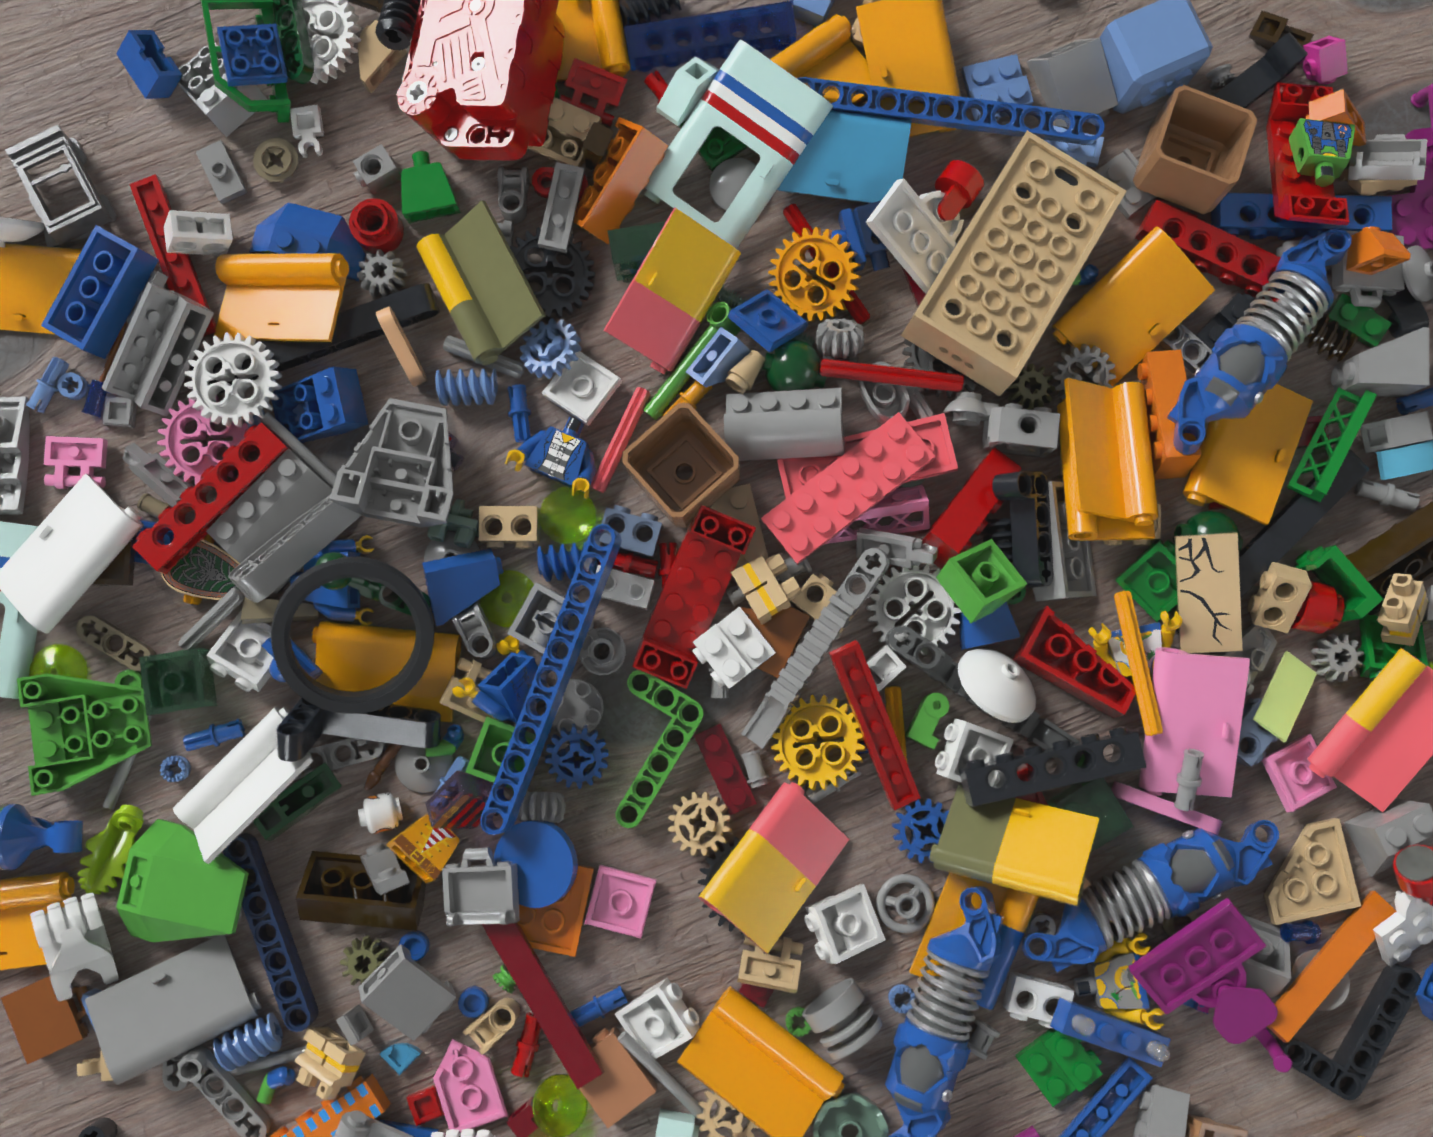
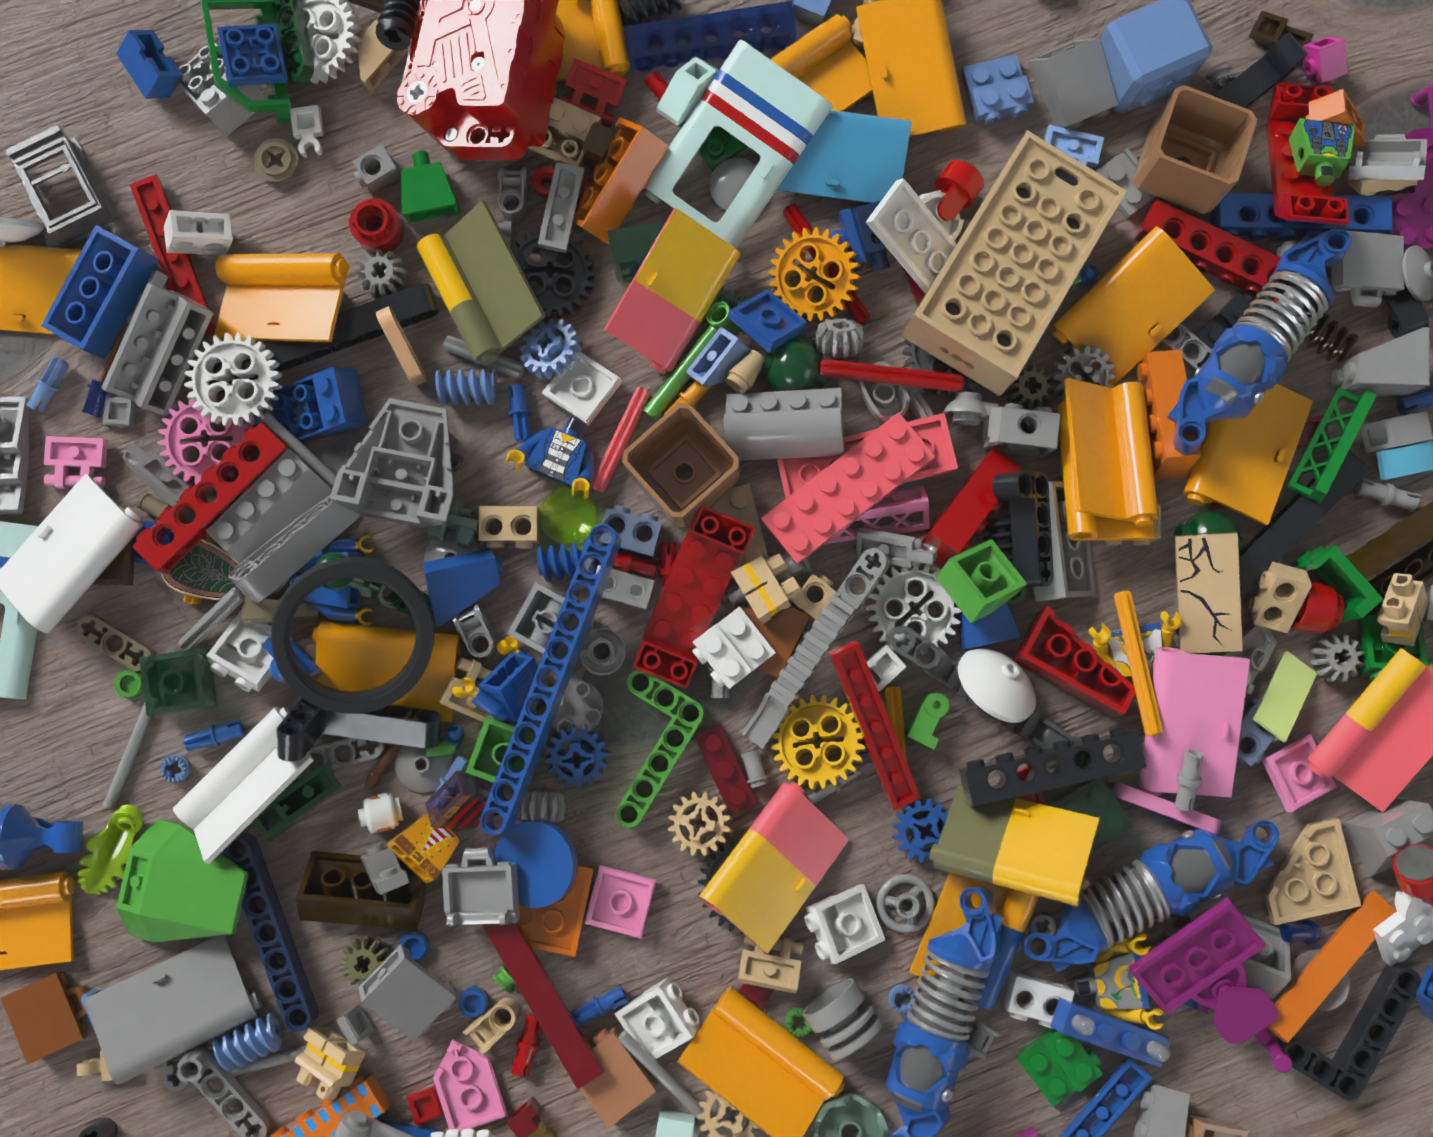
bright green wedge [17,674,152,796] -> none
clear neon green dish [29,644,88,679] -> none
white piece [30,893,119,1002] -> none
medium blue bush [57,372,89,400] -> none
light grey plate [196,140,248,205] -> none
blue wedge [249,202,366,282] -> none
blue arm [256,1066,296,1104] -> none
dark azure tile [379,1043,423,1076] -> none
clear neon green dish [480,570,534,627] -> none
clear neon green dish [533,1074,588,1137] -> none
blue beam [797,77,1105,145] -> none
white plate [935,719,1014,786] -> none
green plate [1115,539,1178,622] -> none
green plate [1327,292,1392,348] -> none
orange slope [1346,226,1411,275] -> none

